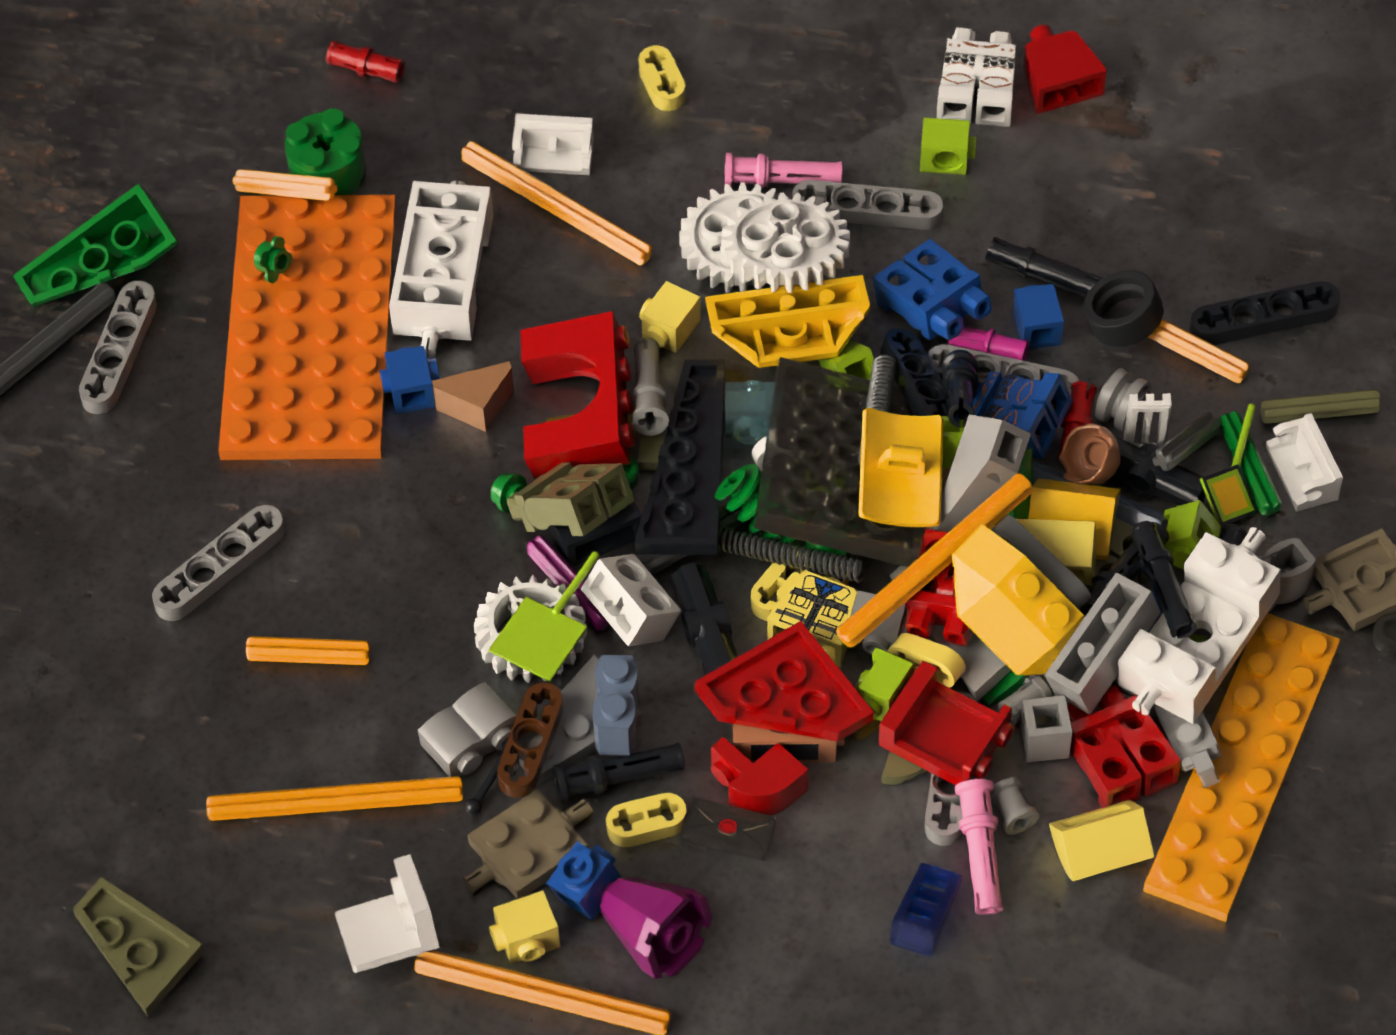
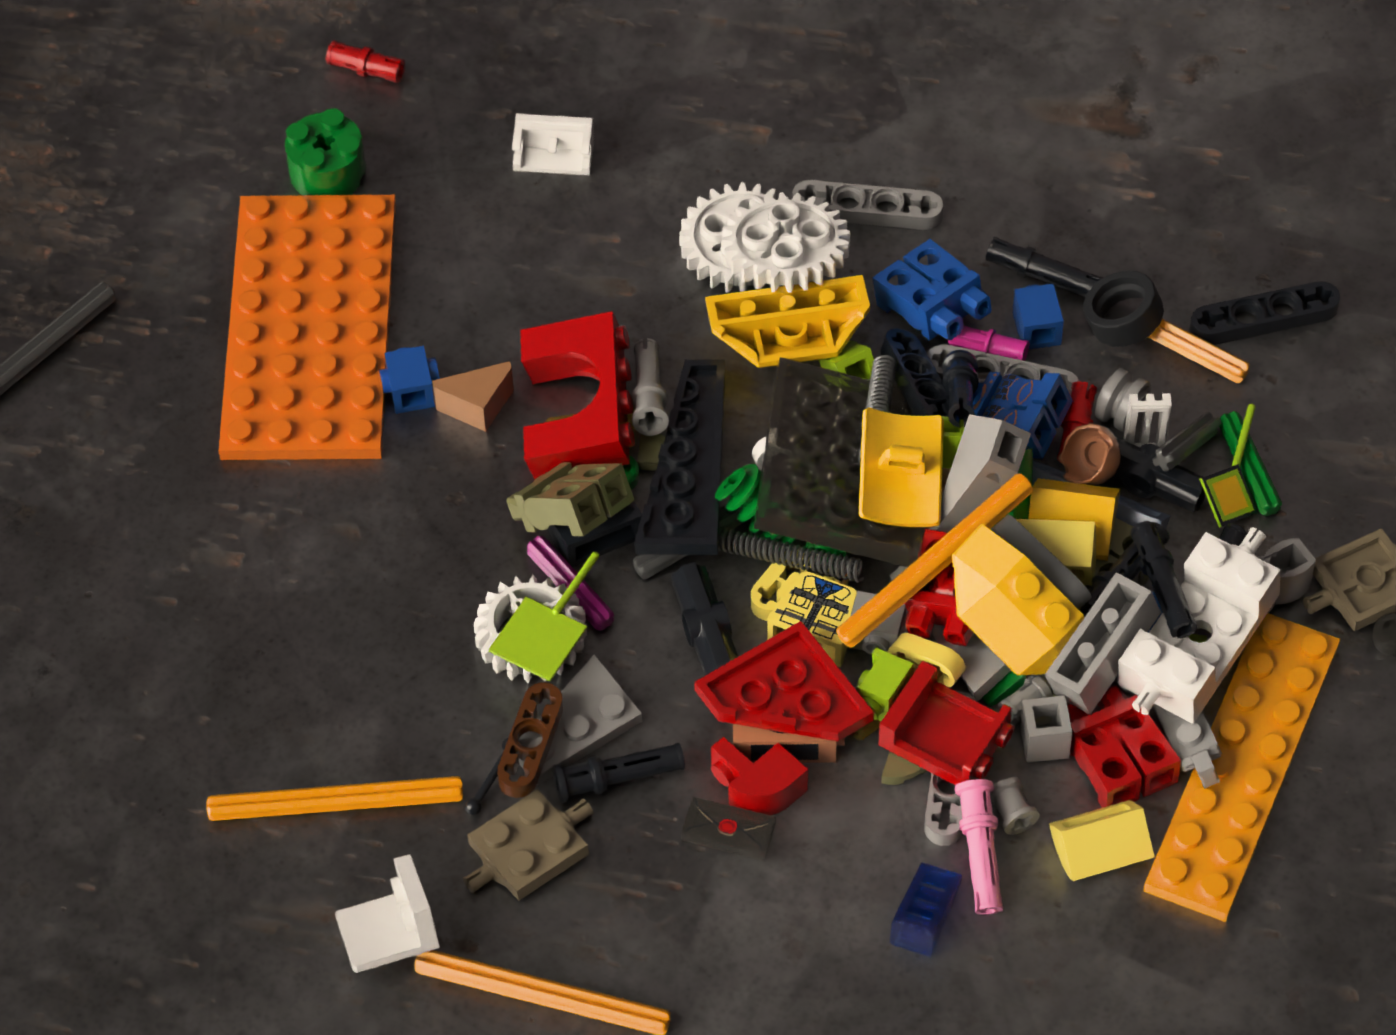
green wedge [13,183,179,307] -> none
olive wing [73,877,205,1017] -> none
light grey beam [79,281,157,414] -> none
light grey beam [152,505,285,621] -> none
light orange axle [233,169,337,201] -> none
light orange axle [246,636,371,665] -> none
green plate [254,236,292,283] -> none
white brick [389,181,493,358] -> none
light grey brick [418,682,517,777] -> none
light orange axle [461,141,652,265] -> none
light yellow brick [489,890,560,964] -> none
green plate [491,473,527,513] -> none
blue brick [546,841,622,921] -> none
white brick [581,554,682,647] -> none
sand blue brick [593,655,639,756] -> none
magenta cone [600,877,713,979] -> none
light yellow beam [606,793,687,847] -> none
light yellow beam [639,45,686,111] -> none
light yellow brick [639,281,701,353] -> none
bright pink pin [724,152,842,189] -> none
clear light blue brick [725,380,782,444] -> none
lime brick [920,118,976,175] -> none
white hips [937,28,1016,127] -> none
red torso [1023,24,1107,114] -> none
lime brick [1163,500,1221,570] -> none
olive axle [1260,389,1381,424] -> none
white hinge [1265,413,1343,512] -> none

